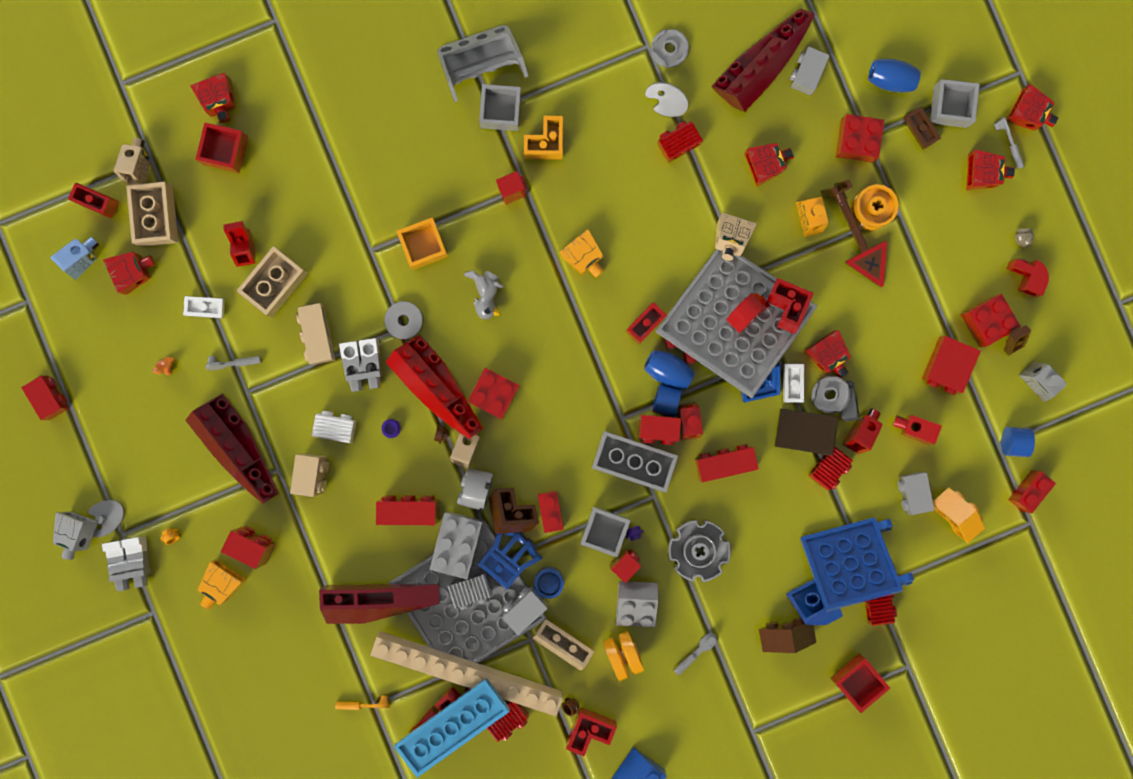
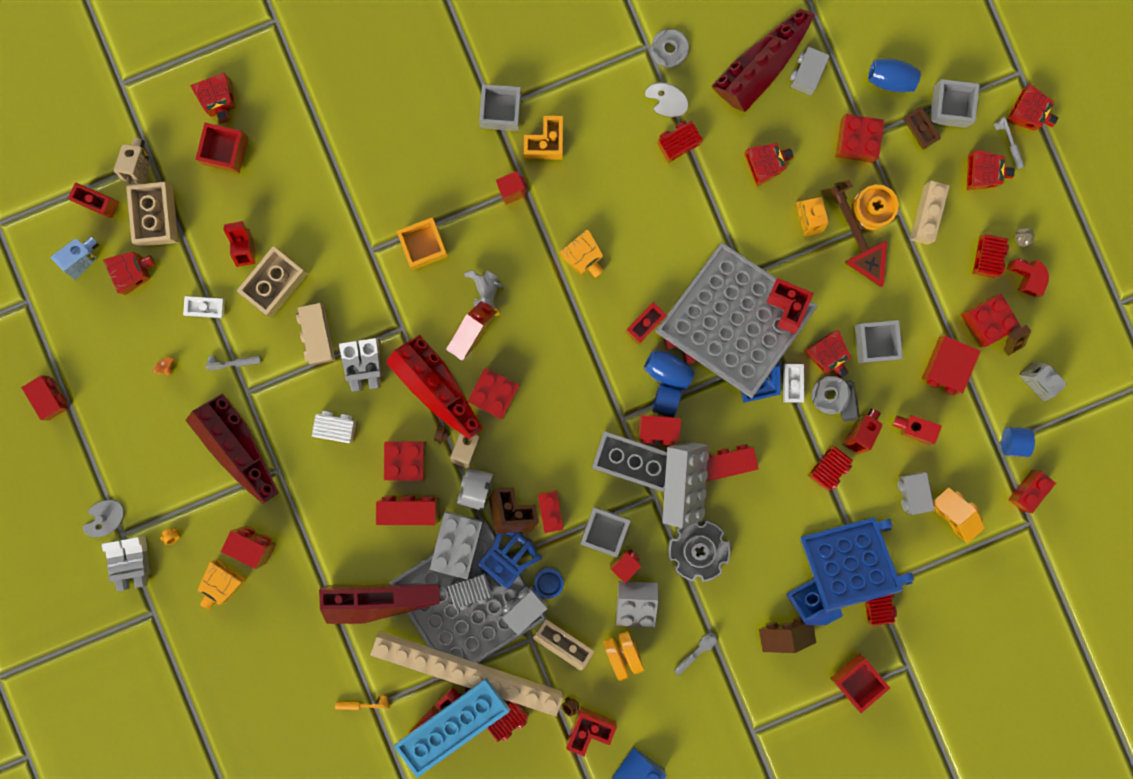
light grey torso [53,511,98,560] -> none
tan brick [290,453,329,497] -> none
dark purple plate [382,419,401,438] -> none
light grey tile [384,301,423,340] -> none
light grey windscreen [437,25,528,102] -> none
dark purple plate [625,526,644,542] -> none
red torso [677,402,703,441] -> none
tan torso [715,213,757,261] -> none
red brick [726,292,770,333] -> none
dark brown tile [774,409,839,456] -> none
none -> red brick [384,441,426,481]
none -> brick [446,301,497,360]
none -> light grey brick [662,441,709,528]
none -> light grey piece [854,320,903,363]
none -> tan brick [910,181,950,245]
none -> red brick [973,234,1009,278]

